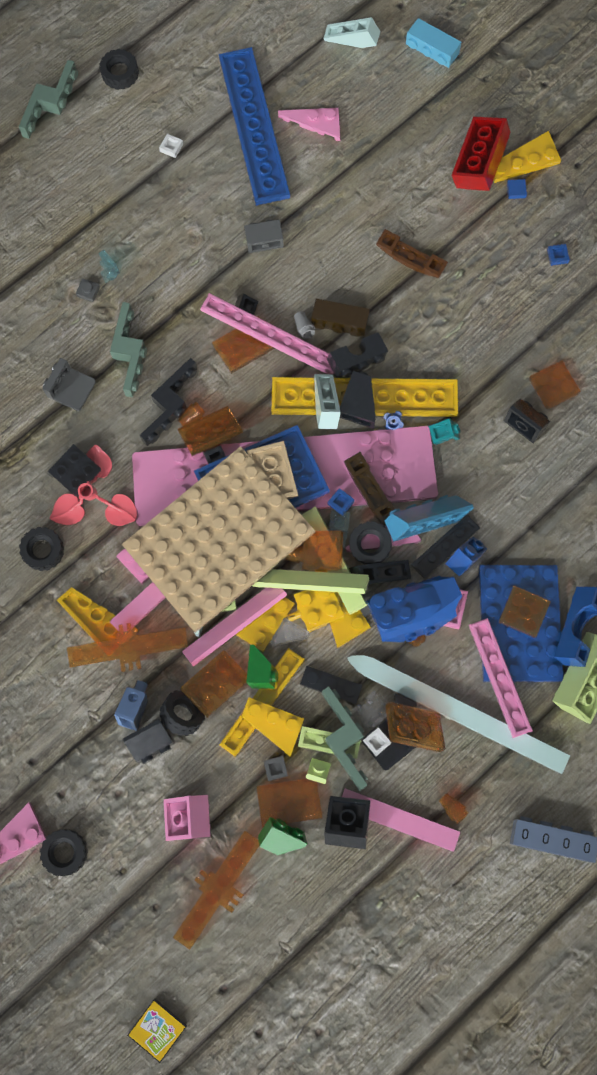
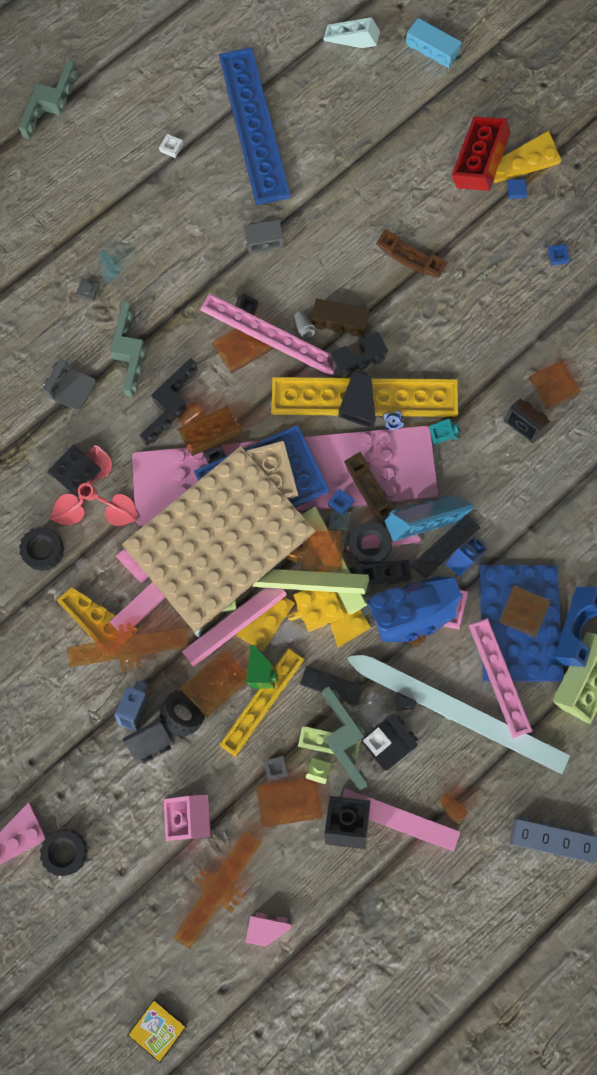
black tyre [99,49,139,90] -> none
yellow wing [241,697,304,757] -> none
slope [258,817,307,855] -> none
bright pink wing [278,108,340,141] -> none
light aqua slope [314,374,340,429] -> none
clear orange plate [385,702,446,752] -> none
none -> bright pink slope [246,912,292,946]

